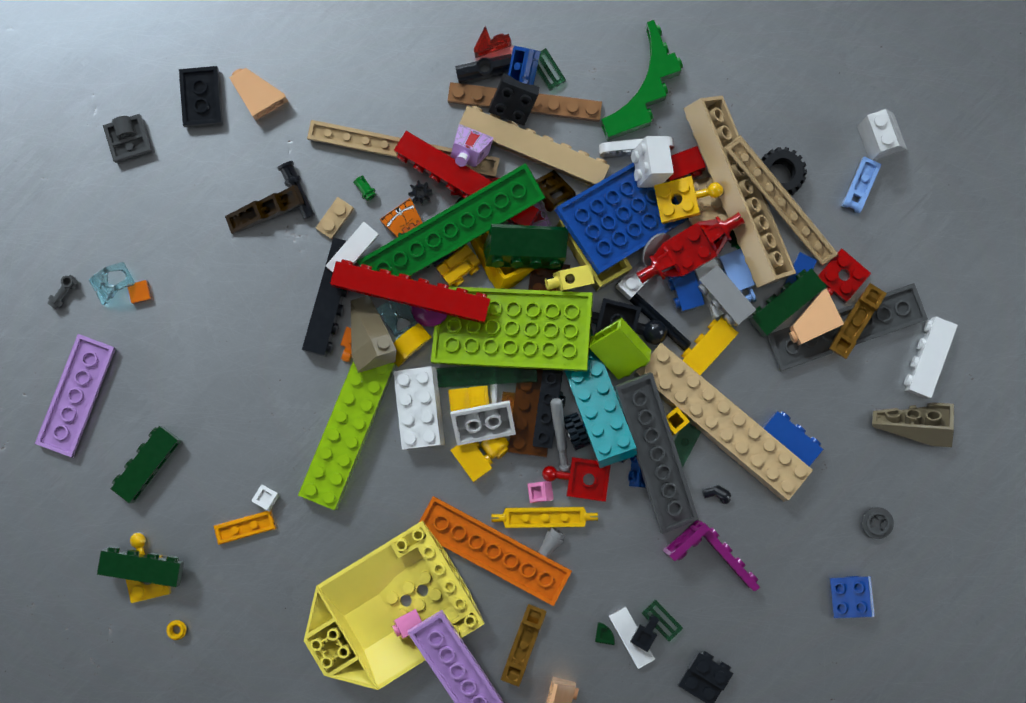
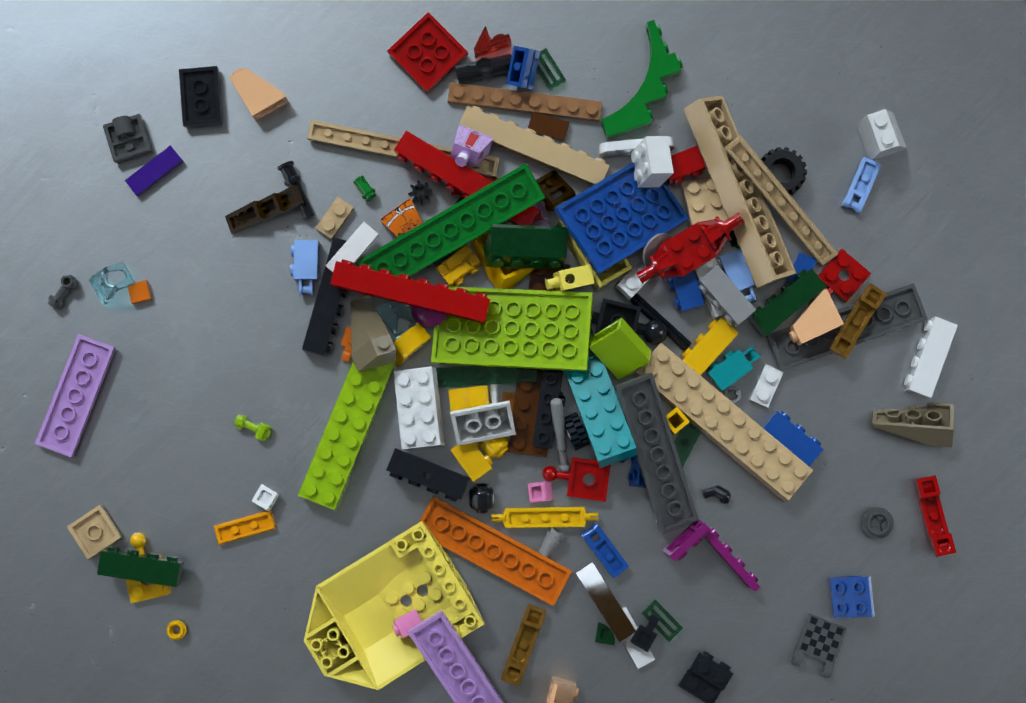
dark green brick [111,426,182,503] -> none
black brick [488,73,540,126] -> none
yellow plate [654,176,723,224] -> none
none -> tan plate [67,504,122,560]
none -> dark purple tile [125,145,183,196]
none -> lime bar [234,414,271,441]
none -> light blue brick [290,240,320,296]
none -> black brick [386,448,470,502]
none -> red plate [387,12,468,93]
none -> black head [469,483,495,514]
none -> reddish brown tile [528,112,569,141]
none -> dark brown slope [576,562,636,642]
none -> blue plate [580,522,629,579]
none -> teal brick [706,345,761,392]
none -> light grey bush [723,386,741,403]
none -> white plate [749,364,784,408]
none -> dark grey flag [791,613,847,678]
none -> red slope [916,475,956,557]

